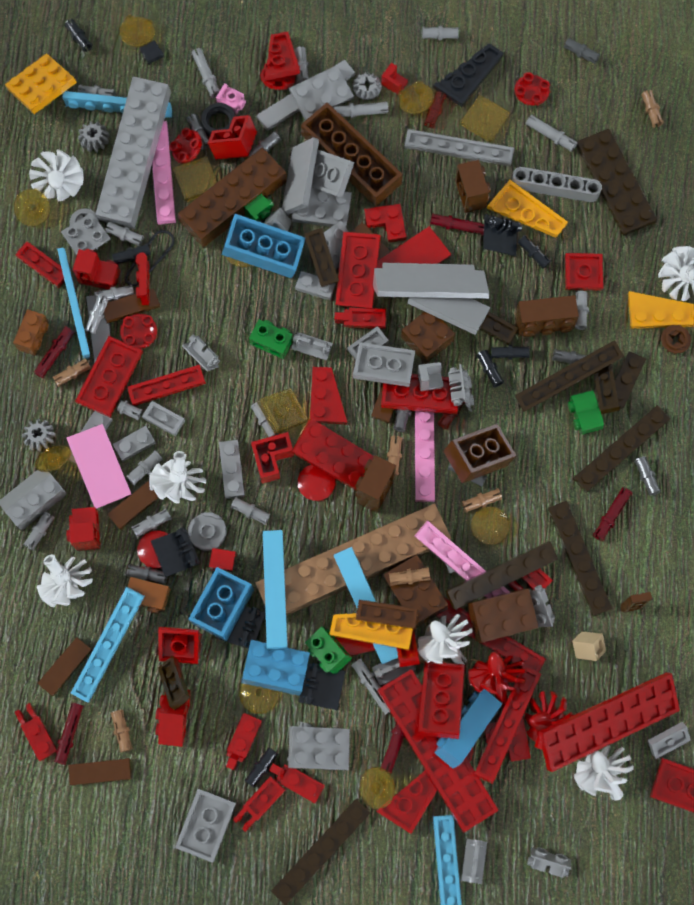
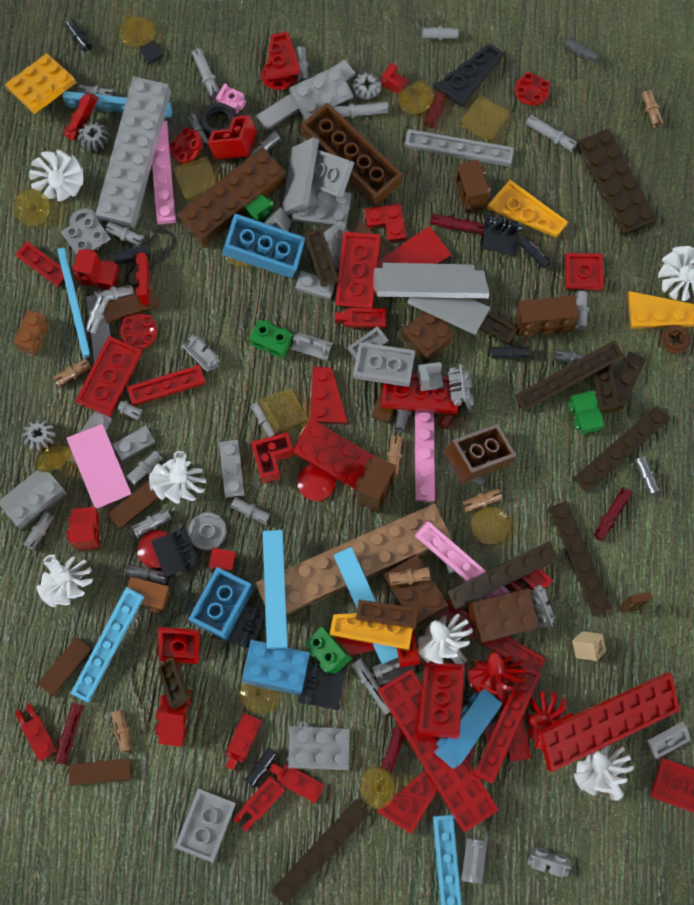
dark red pin [33,326,75,379] -> none
light grey plate [142,401,185,436] -> none
black pin [476,350,504,388] -> none
light grey beam [511,167,602,202] -> none
none -> red hinge [64,93,99,141]

